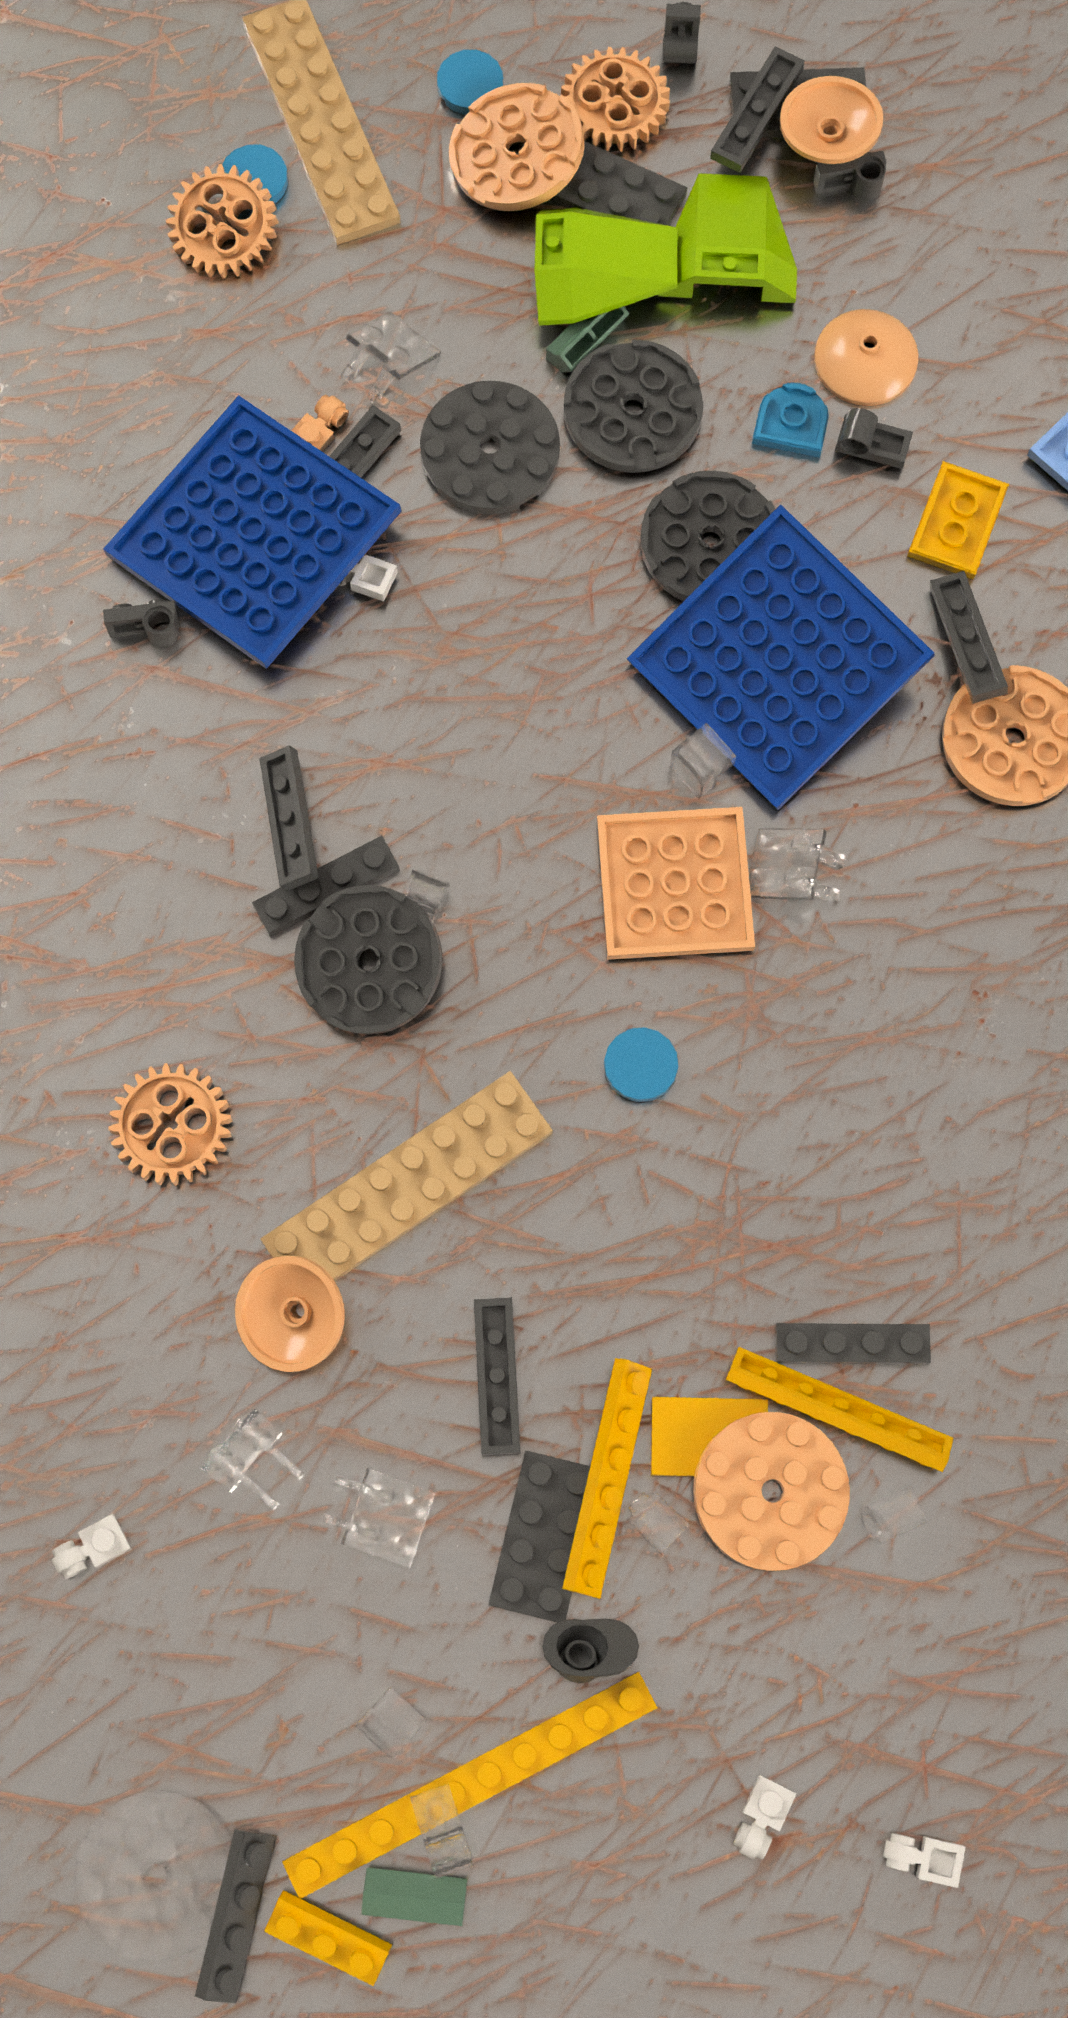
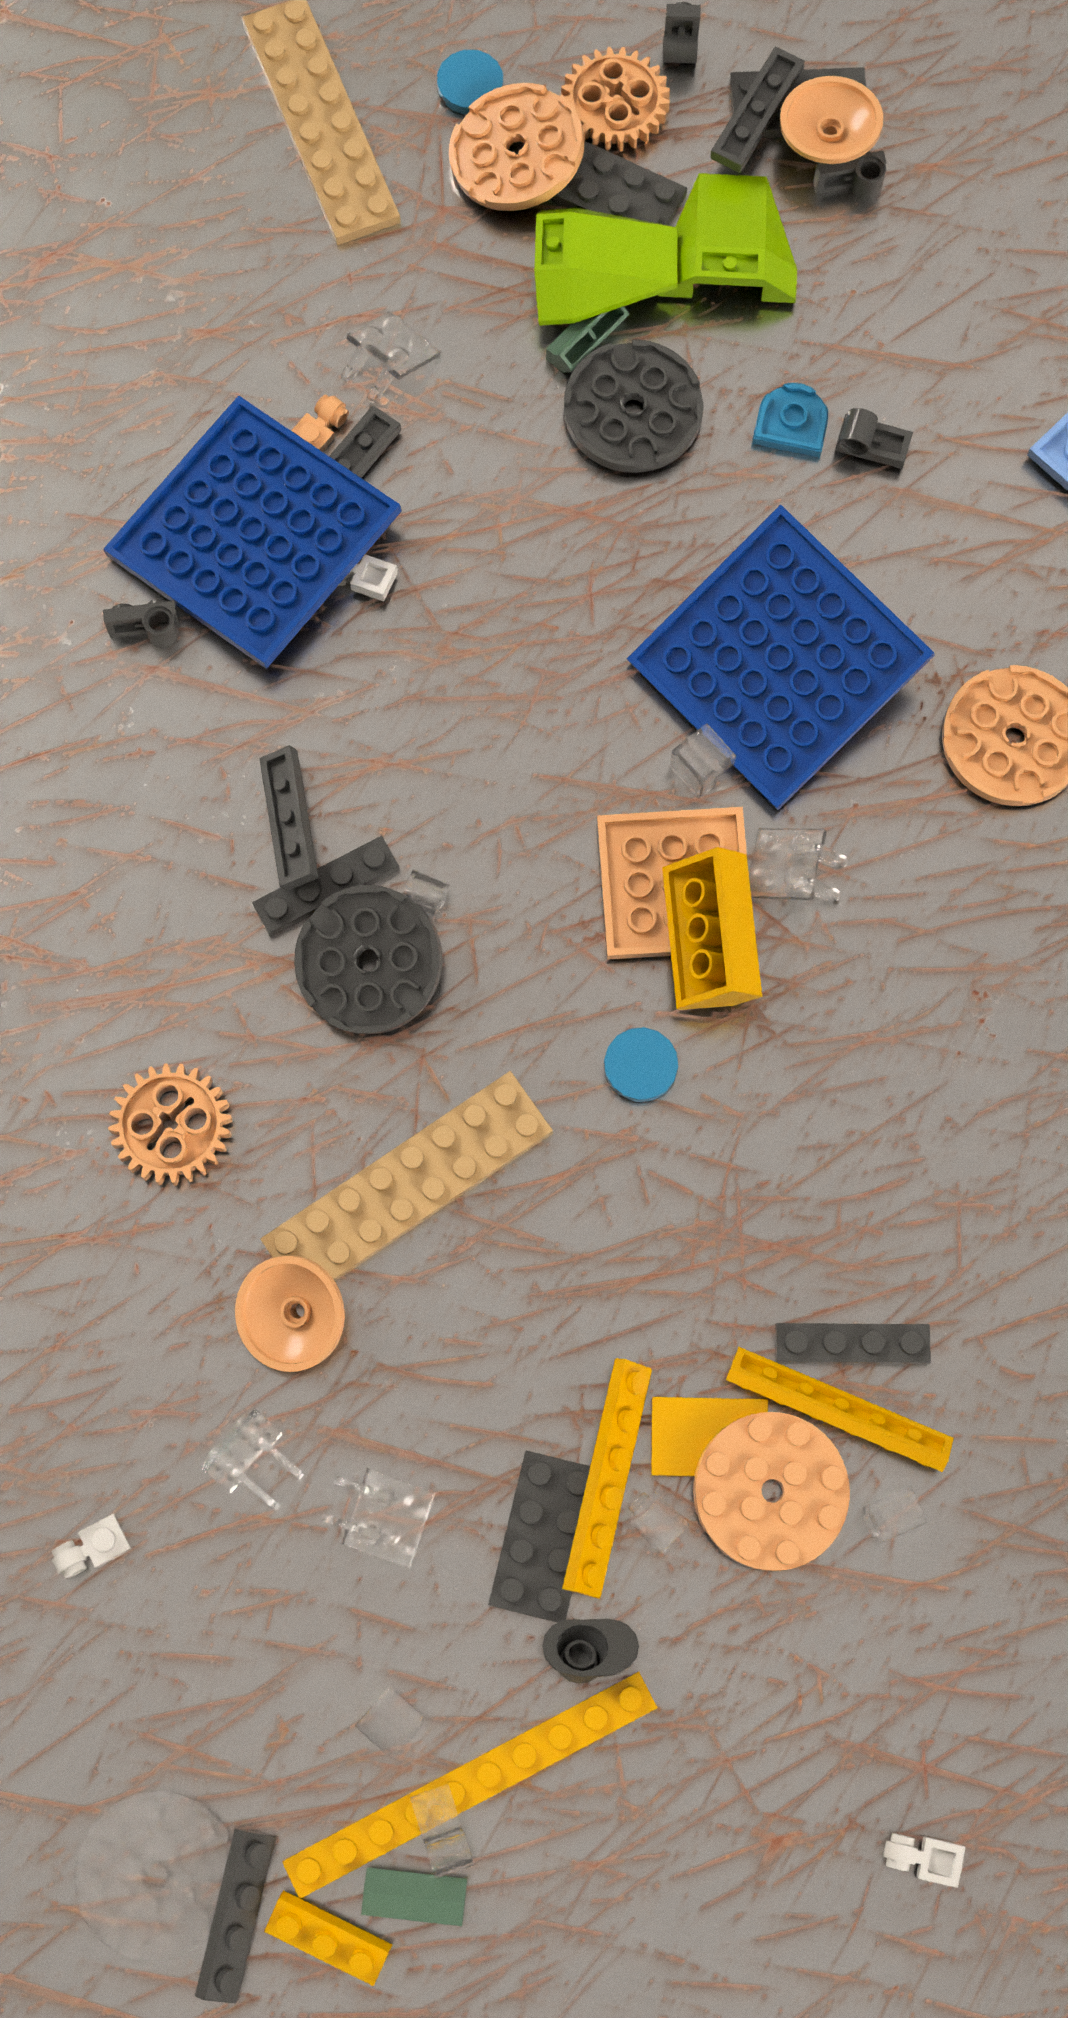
light nougat gear [166,164,279,279] -> none
dark azure tile [222,145,288,210] -> none
dark grey plate [420,381,560,514] -> none
dark grey plate [474,1297,520,1456] -> none
dark grey plate [640,471,776,601] -> none
white plate [733,1775,796,1860] -> none
light nougat dish [814,309,918,406] -> none
yellow tile [907,461,1009,580] -> none
dark grey plate [930,571,1008,704] -> none
none -> yellow slope [662,847,762,1010]

